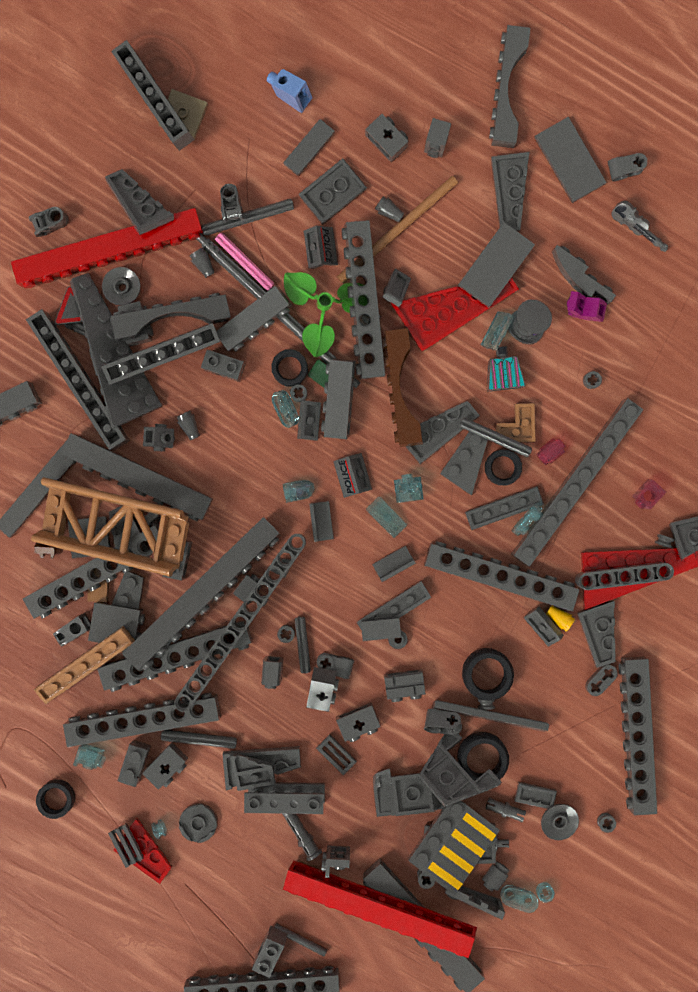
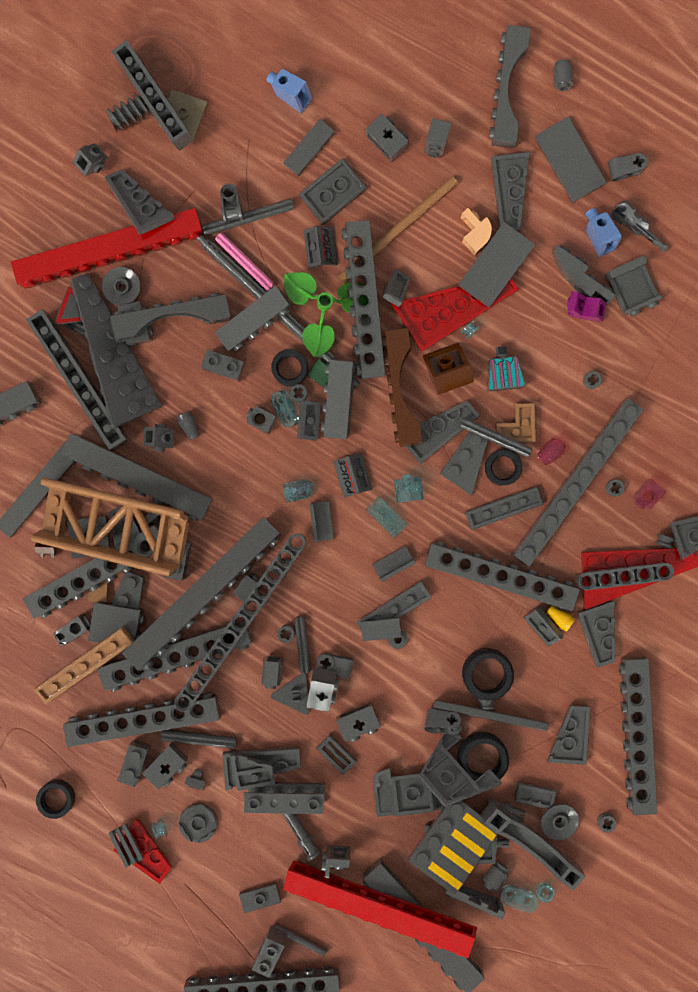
dark grey piece [29,207,69,237] -> none
clear light blue brick [73,744,106,770] -> none
dark grey brick [101,323,220,385] -> none
dark grey cone [190,248,215,278] -> none
dark grey cone [375,196,404,222] -> none
dark grey brick [384,669,426,702] -> none
dark grey bush [417,869,435,889] -> none
clear light blue plate [481,311,514,351] -> none
dark grey hat [507,300,552,344] -> none
clear light blue plate [511,503,543,536] -> none
dark grey beam [585,664,618,696] -> none
none -> dark grey brick [73,143,108,176]
none -> dark grey piece [107,93,150,131]
none -> dark grey tile [185,769,206,791]
none -> dark grey plate [239,882,281,913]
none -> dark grey brick [246,406,277,434]
none -> dark grey piece [271,673,309,715]
none -> reddish brown slope [423,343,474,395]
none -> clear light blue bush [460,321,480,339]
none -> light nougat brick [461,208,492,256]
none -> dark grey arch [481,799,586,891]
none -> dark grey wing [547,705,590,765]
none -> dark grey brick [553,60,574,91]
none -> medium blue torso [585,208,622,258]
none -> dark grey panel [605,256,663,317]
none -> dark grey bush [605,479,625,497]

